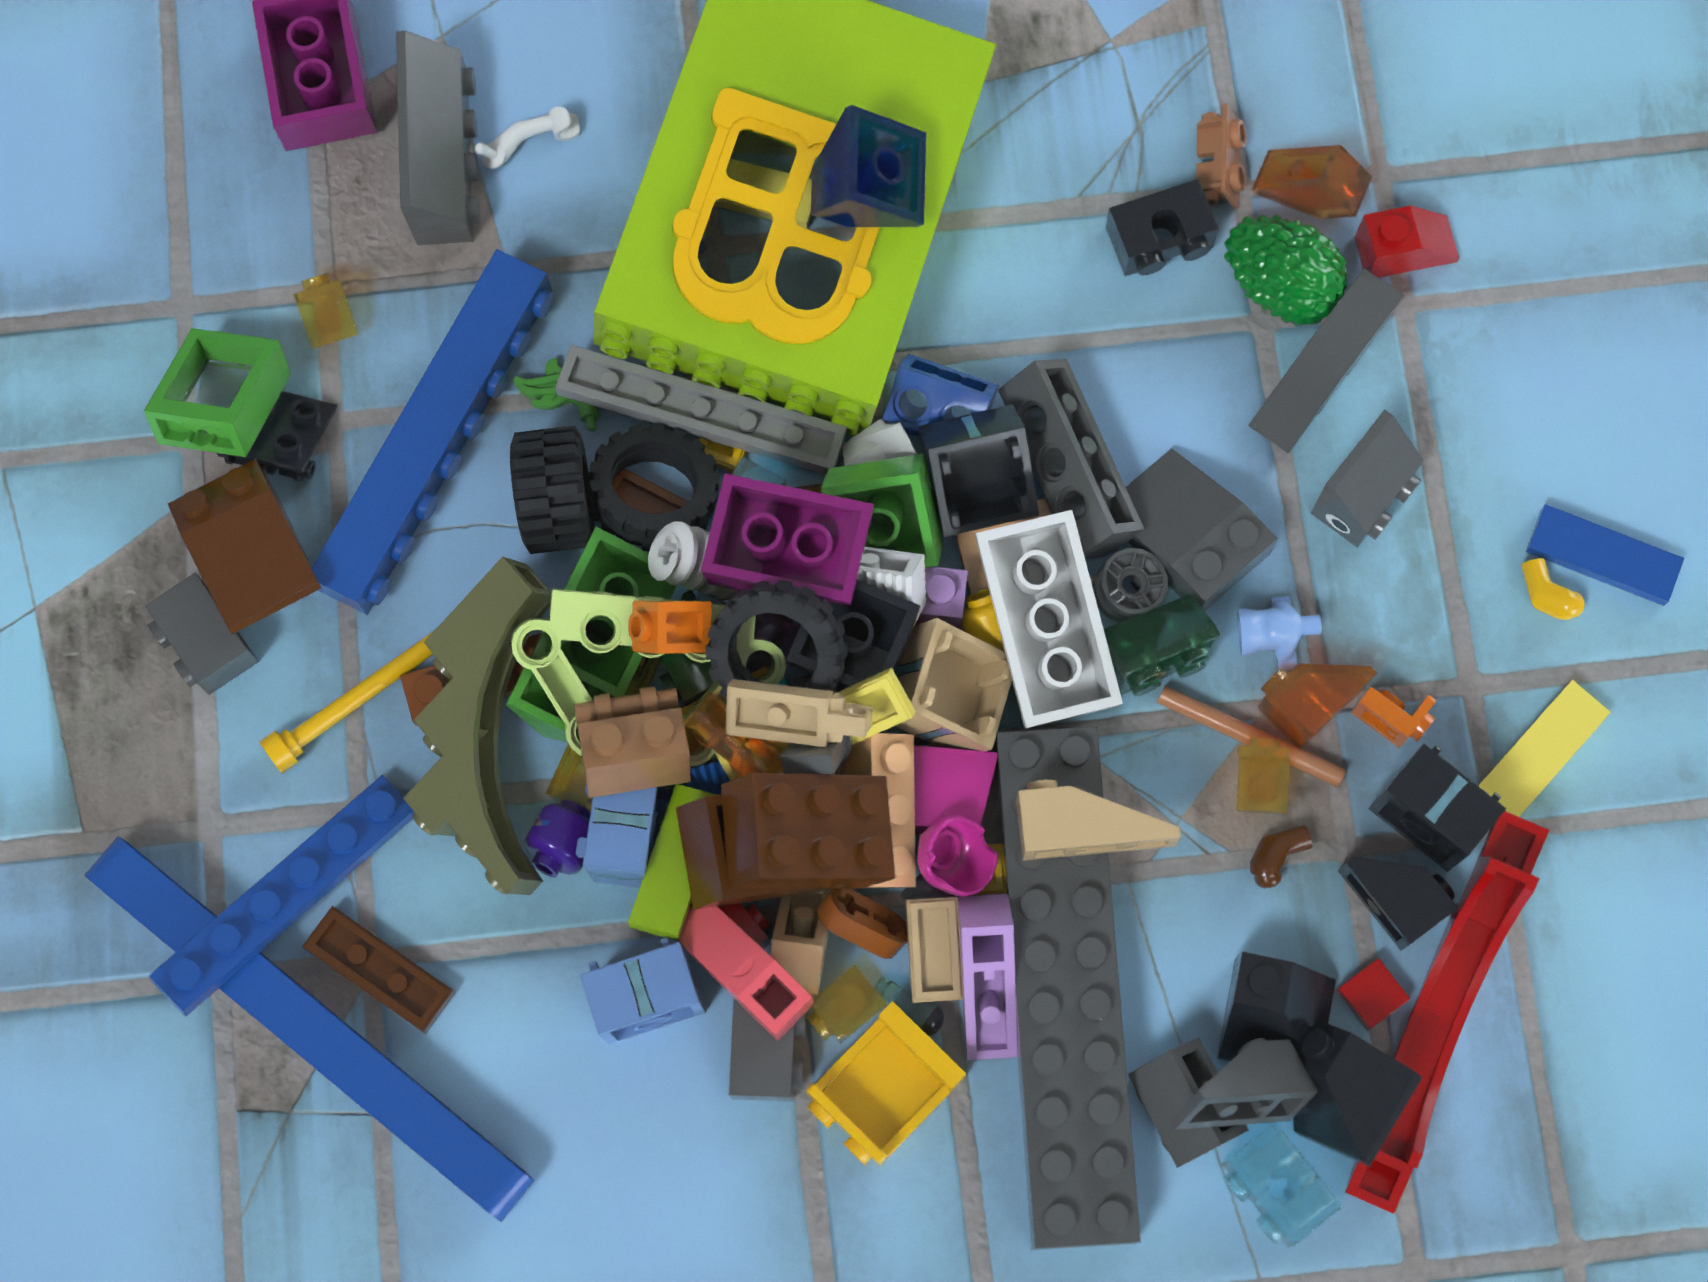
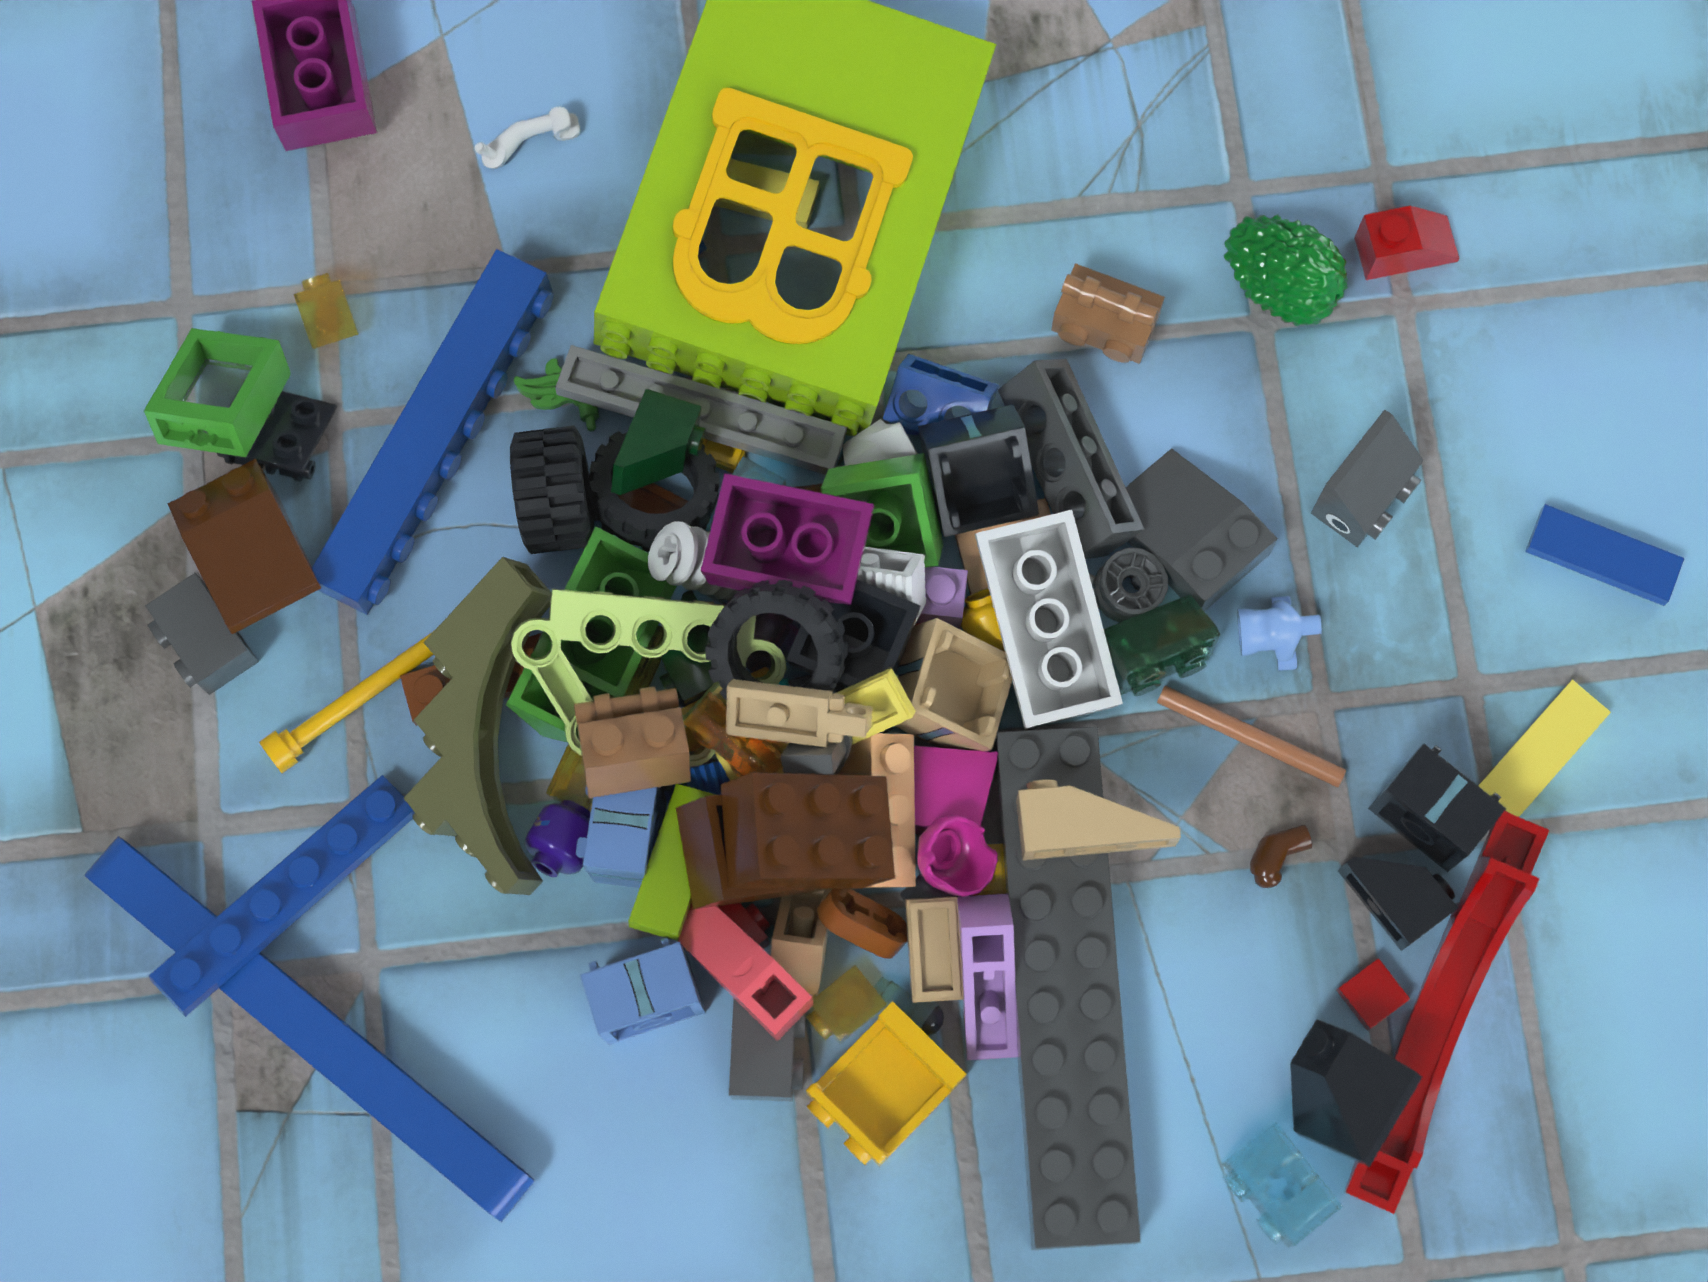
reddish brown tile [302,906,456,1034] -> none
dark grey slope [396,31,480,245] -> none
orange bracket [628,601,712,654] -> none
slope [811,105,926,227] -> none
black brick [1105,179,1219,276] -> none
dark grey brick [1128,1037,1249,1168] -> none
dark grey slope [1171,1038,1318,1130] -> none
nougat hinge [1196,103,1246,209] -> none
black slope [1217,951,1336,1062] -> none
clear yellow bracket [1236,738,1291,815] -> none
dark grey slope [1248,269,1404,453] -> none
clear orange slope [1252,145,1372,219] -> none
clear orange slope [1258,664,1377,748] -> none
orange bracket [1351,687,1437,748] -> none
yellow arm [1521,558,1585,620] -> none
none -> dark green slope [611,389,706,495]
none -> medium nougat brick [1051,263,1165,364]

